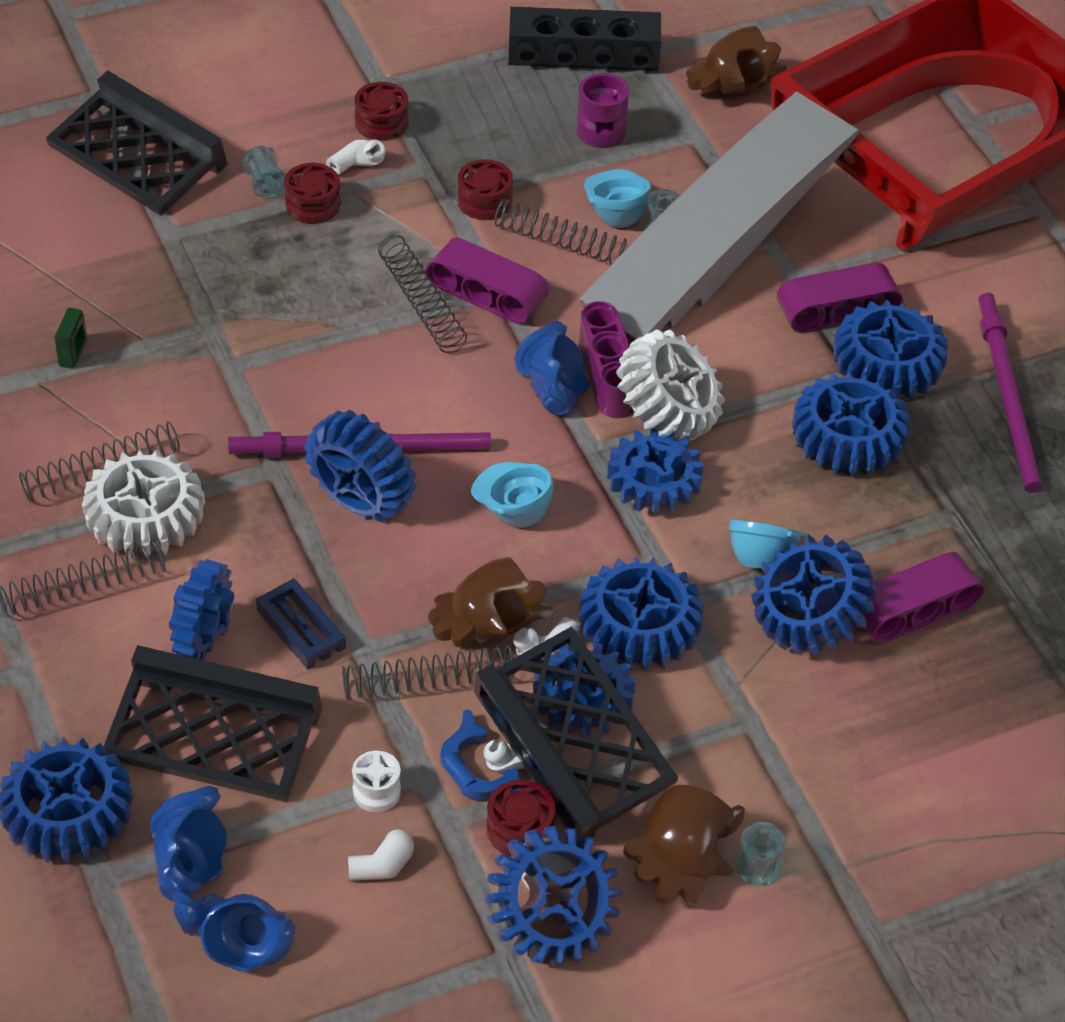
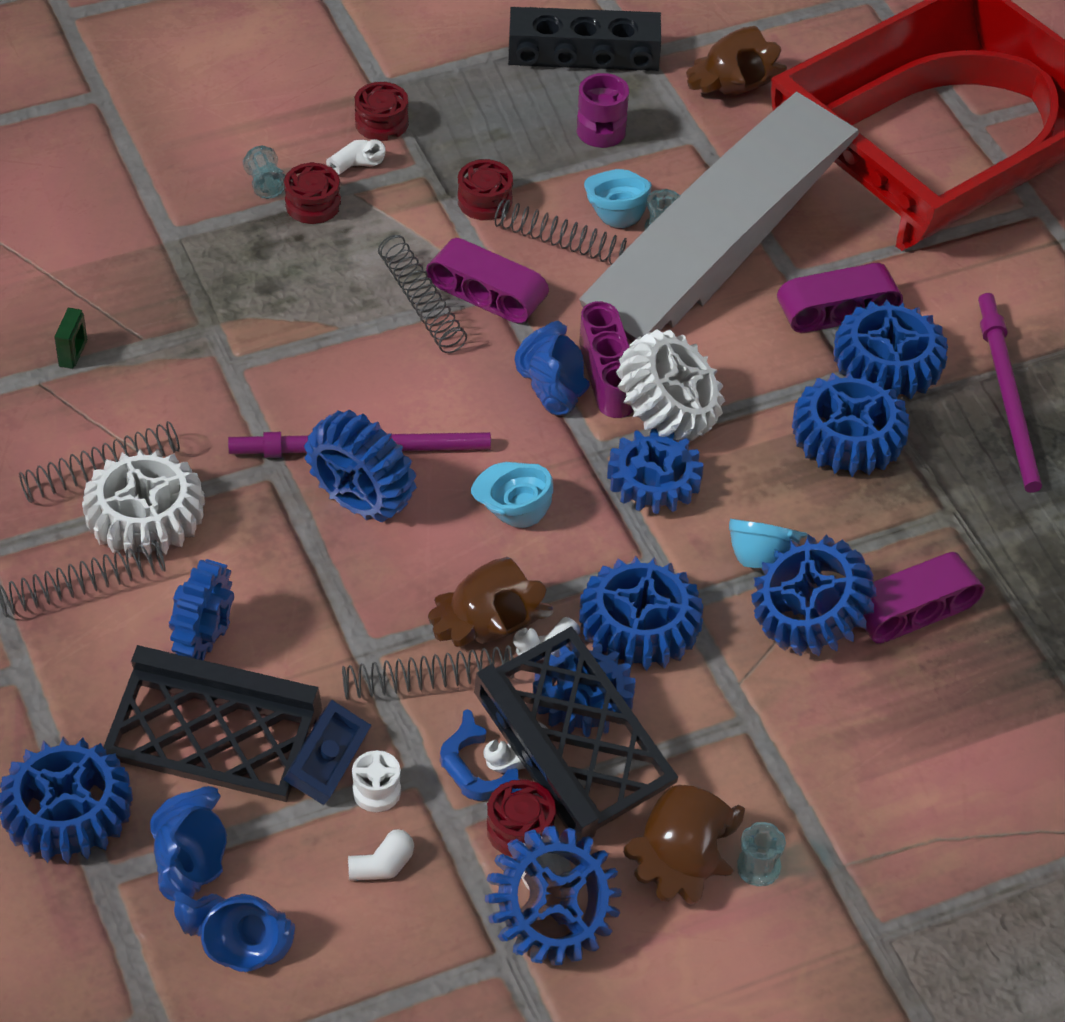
black fence [46,70,228,216] -> none
dark blue tile [256,578,346,670] -> none
none -> dark blue plate [283,700,372,805]

